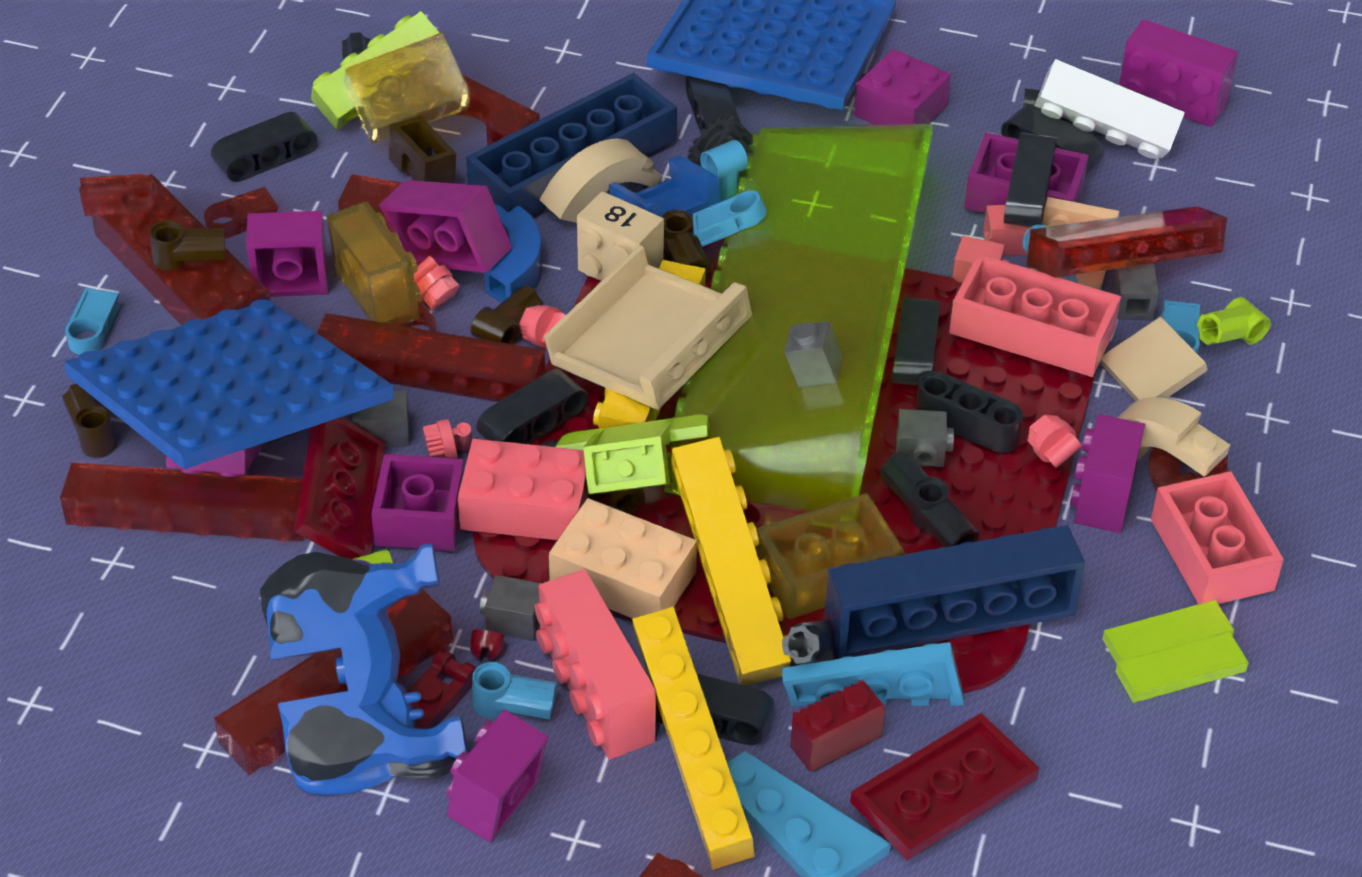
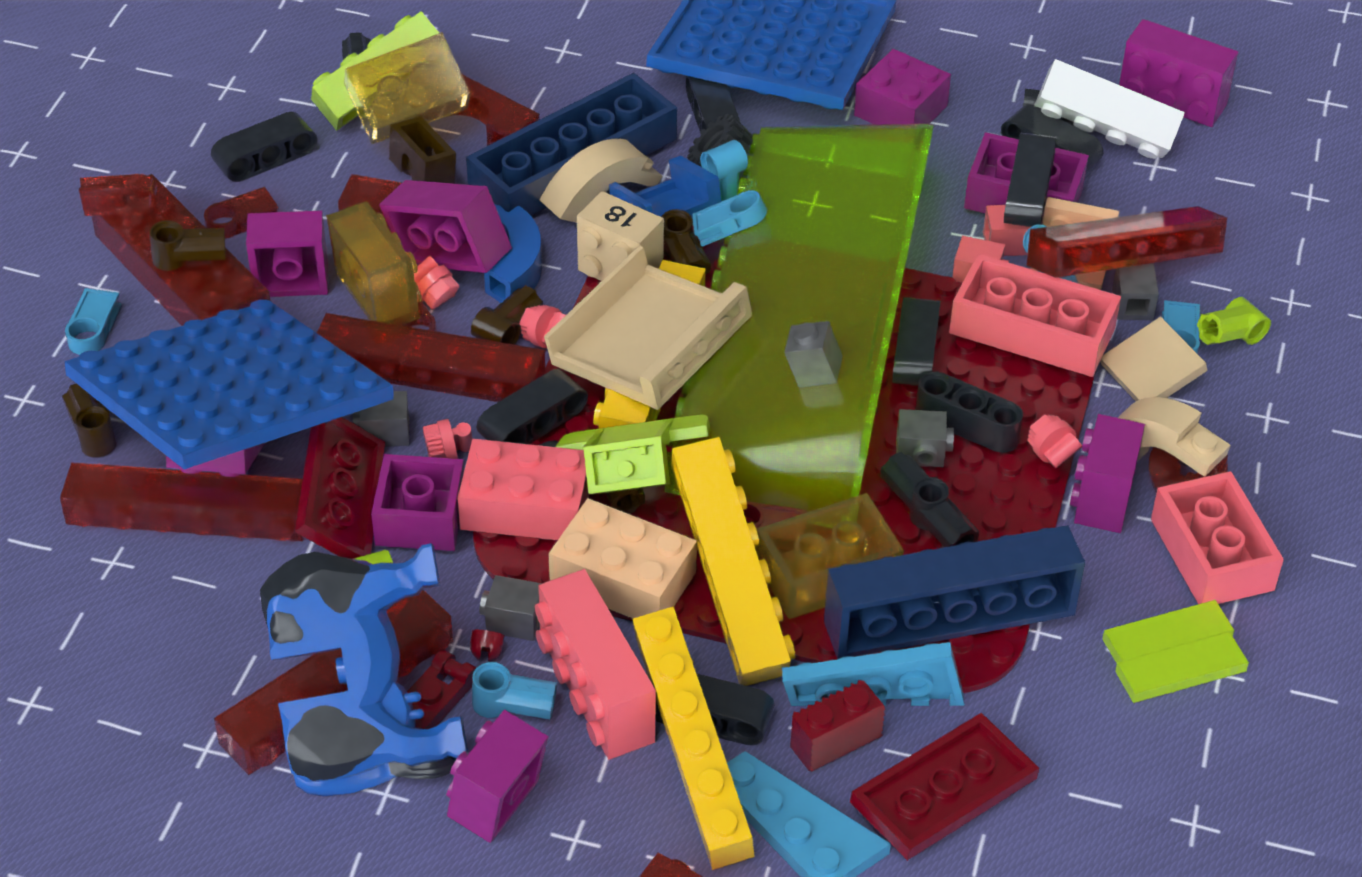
black piece [782,620,836,664] -> none

